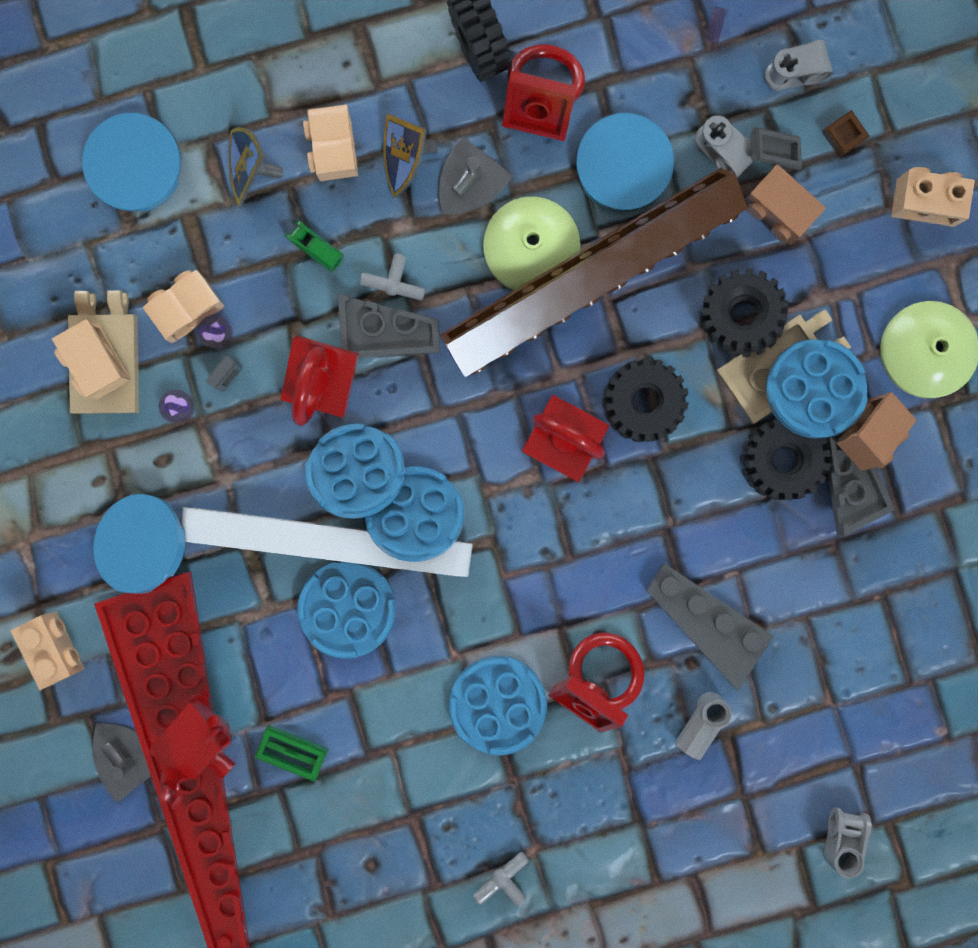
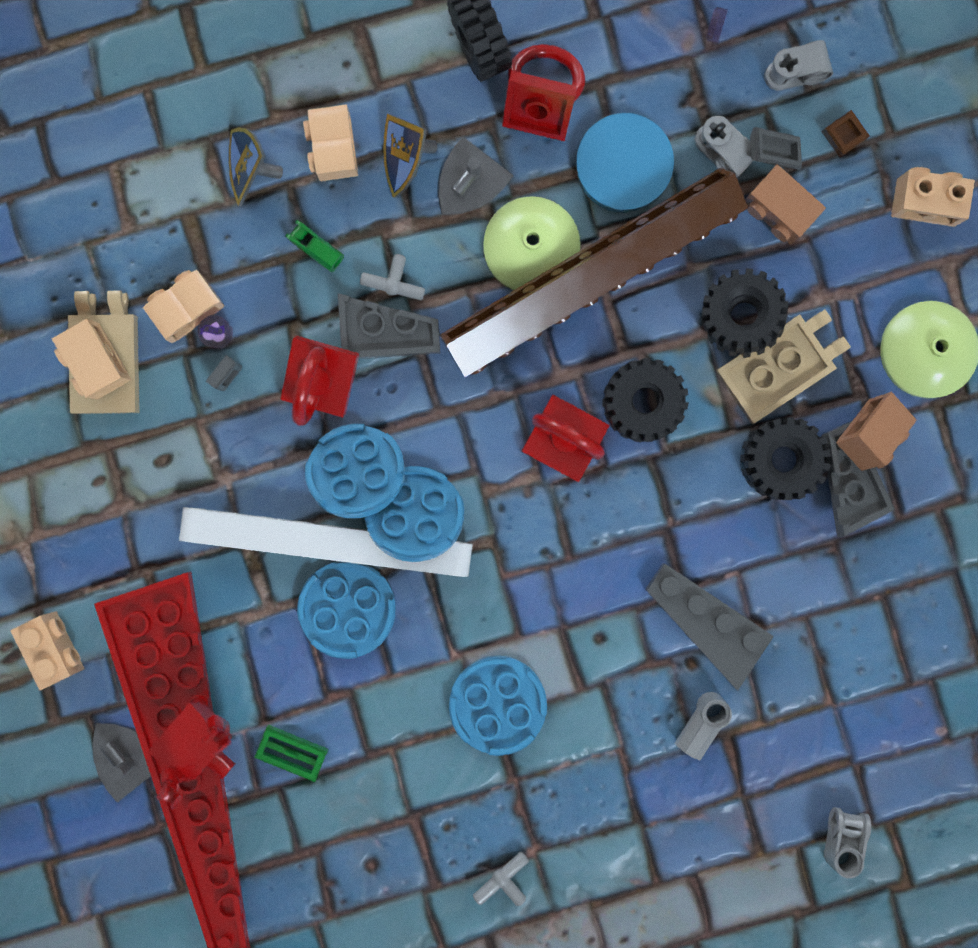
dark azure tile [82,113,182,212] -> none
dark azure tile [93,494,185,594] -> none
clear purple tile [159,390,195,423] -> none
red tile [547,633,645,733] -> none
dark azure tile [766,339,868,439] -> none

